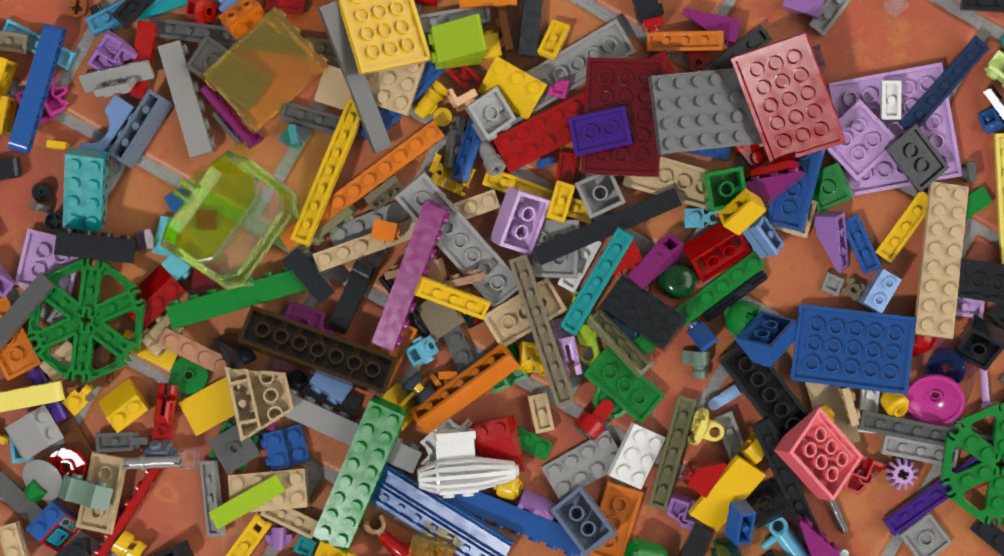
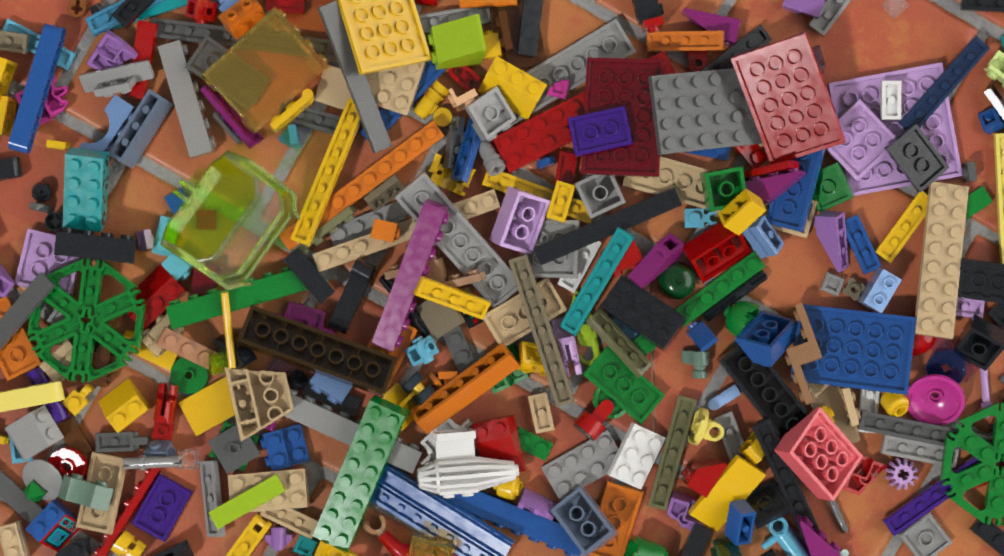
yellow plate [537,19,571,61] -> none
none -> dark purple tile [131,473,193,542]
none -> clear neon green plate [209,351,228,375]
none -> yellow bar [221,291,236,368]
none -> yellow plate [270,89,315,134]
none -> medium nougat bracket [784,303,823,405]

